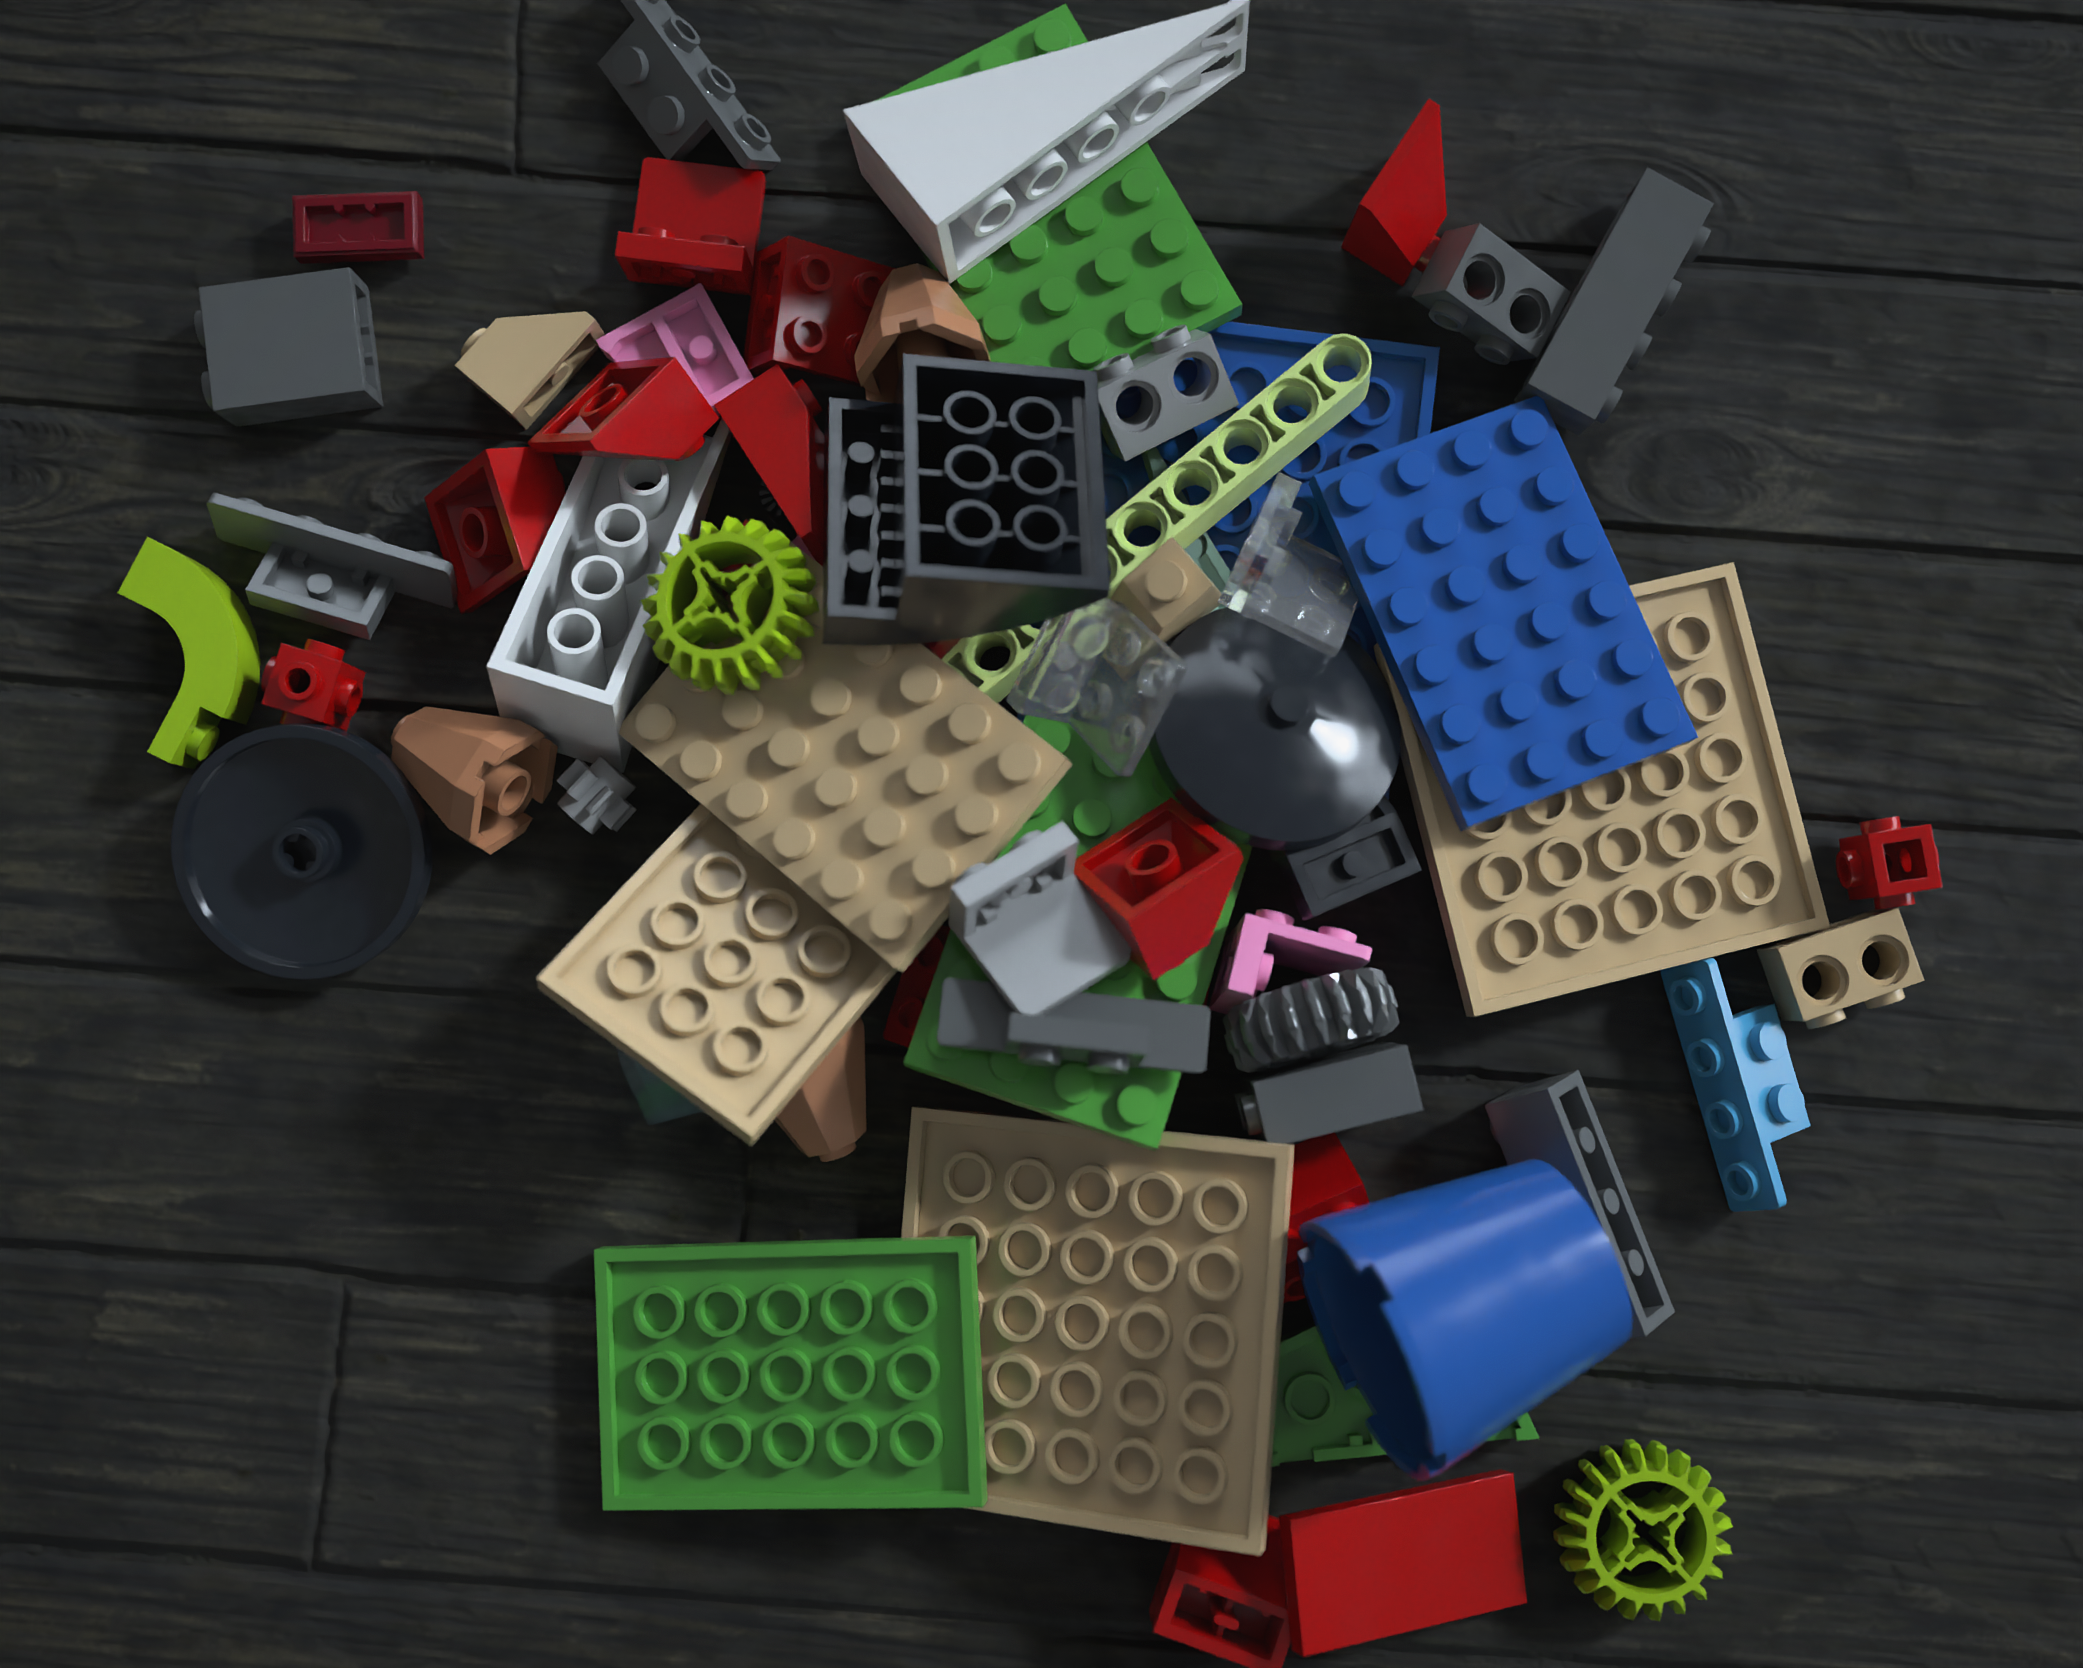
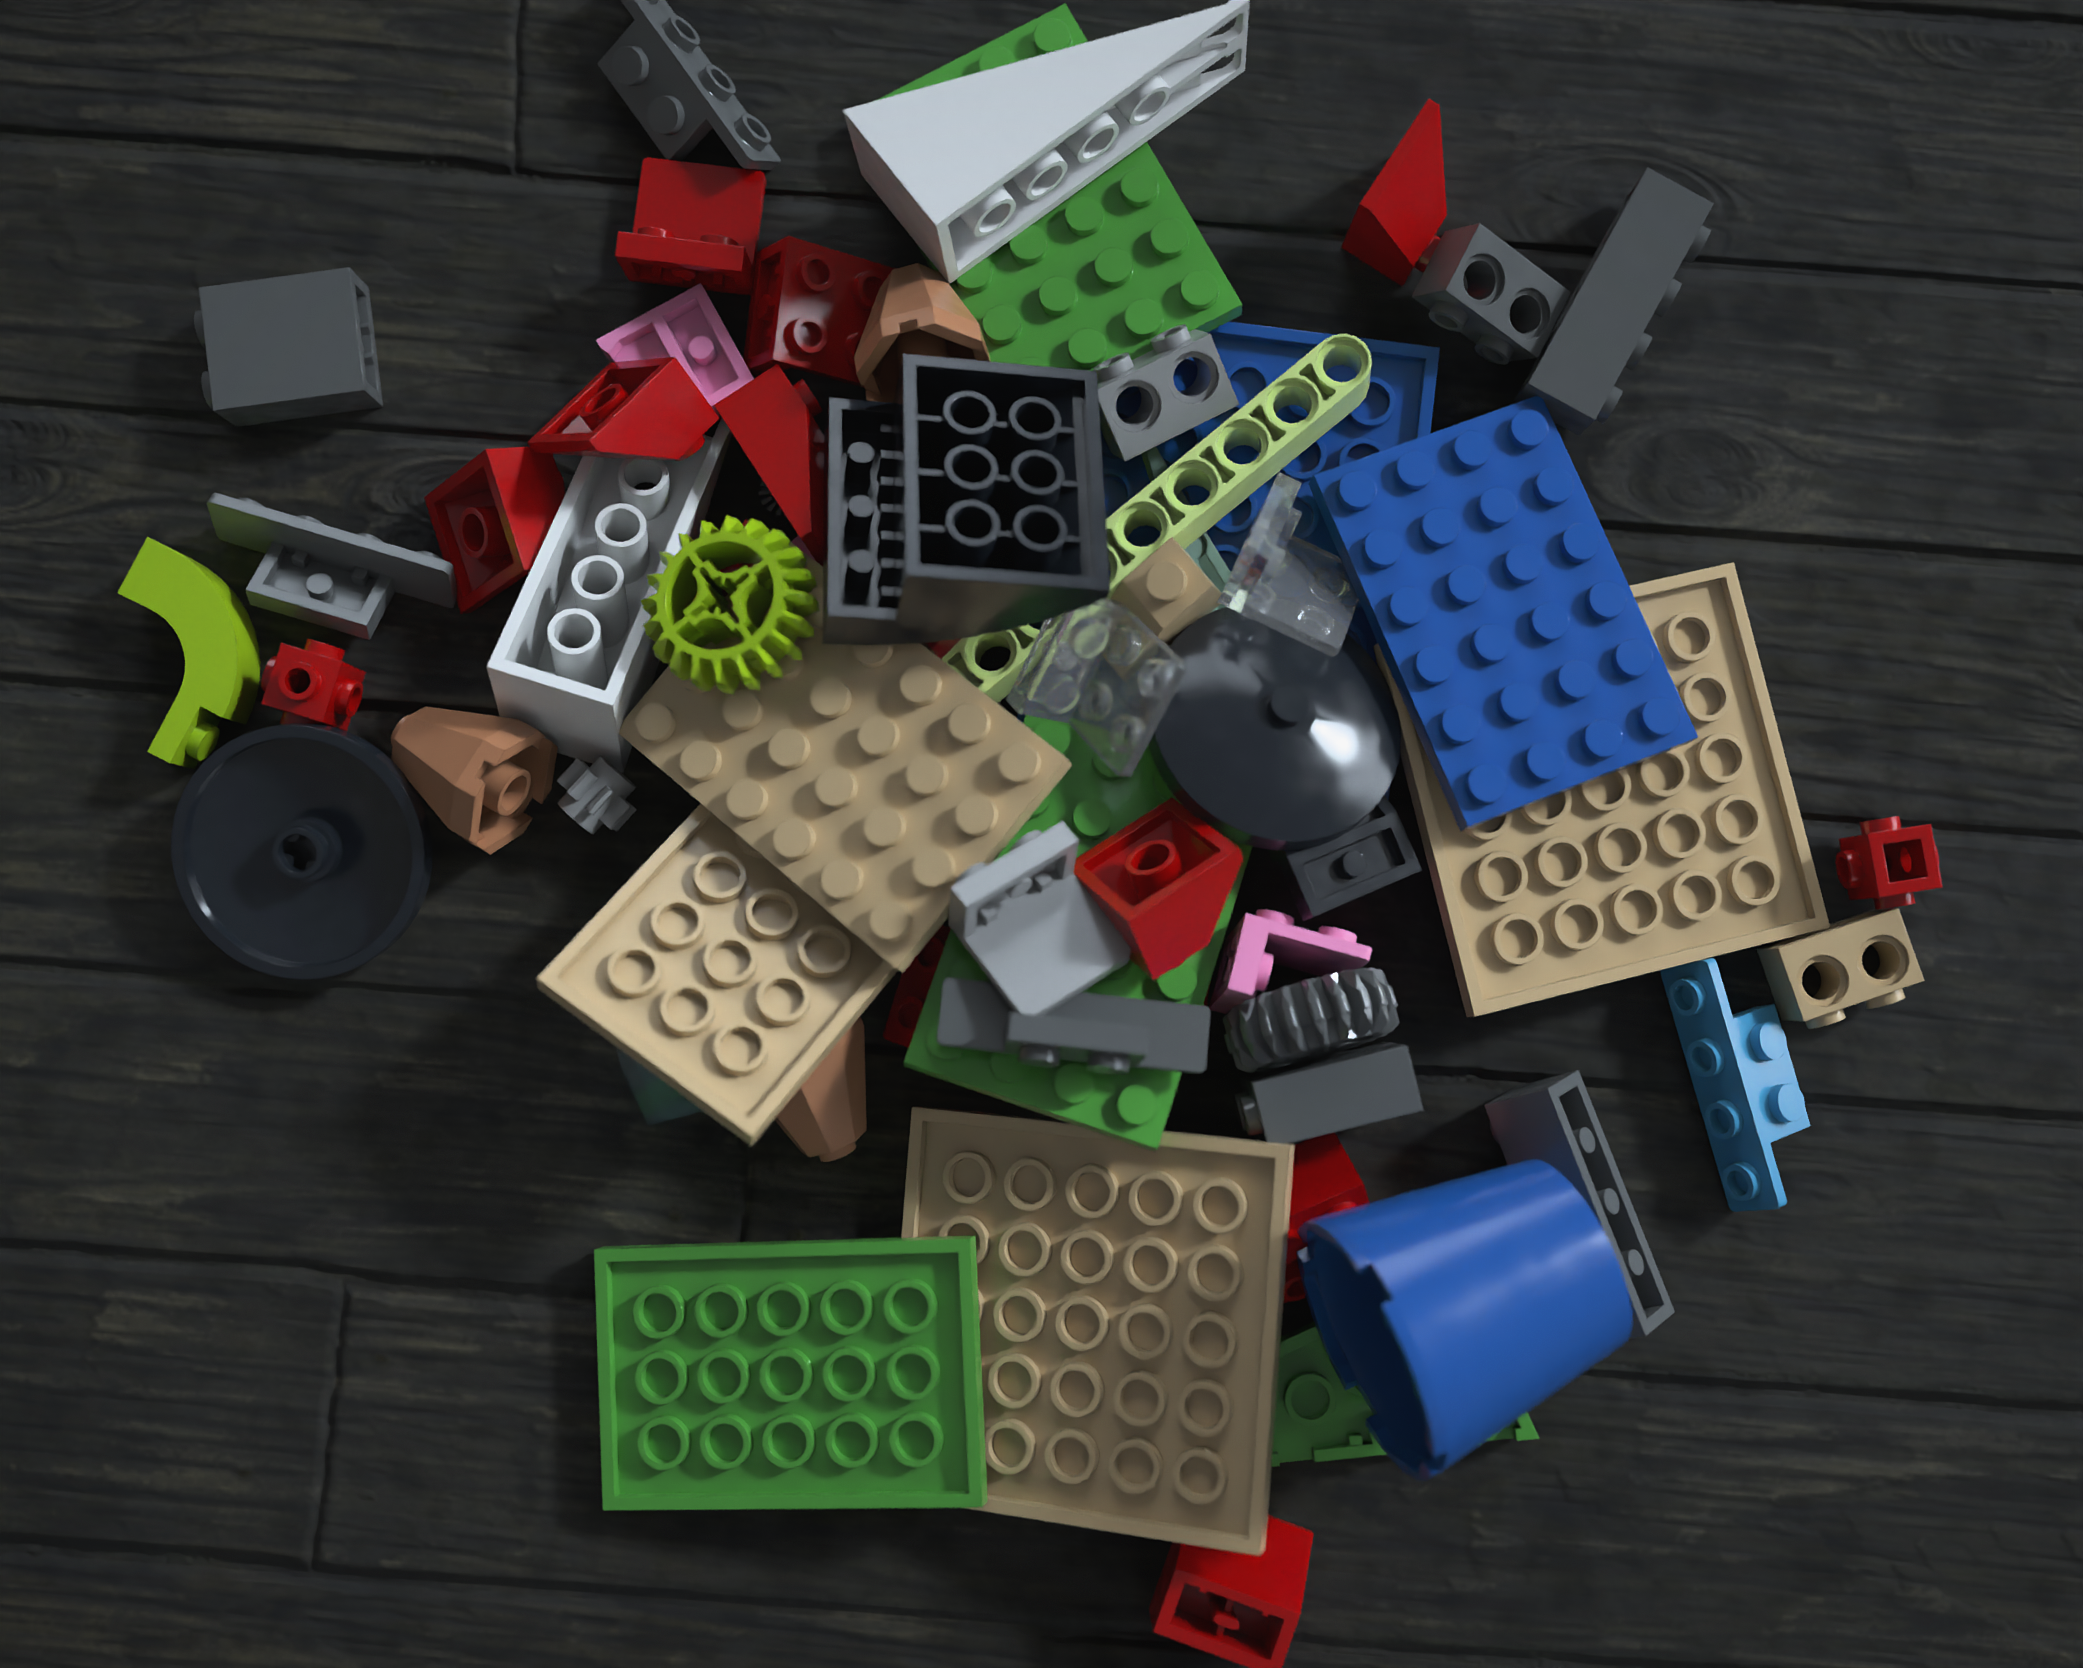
dark red plate [292,191,424,264] -> none
tan slope [455,311,605,430] -> none
red tile [1279,1469,1527,1657] -> none
lime gear [1553,1439,1733,1622] -> none

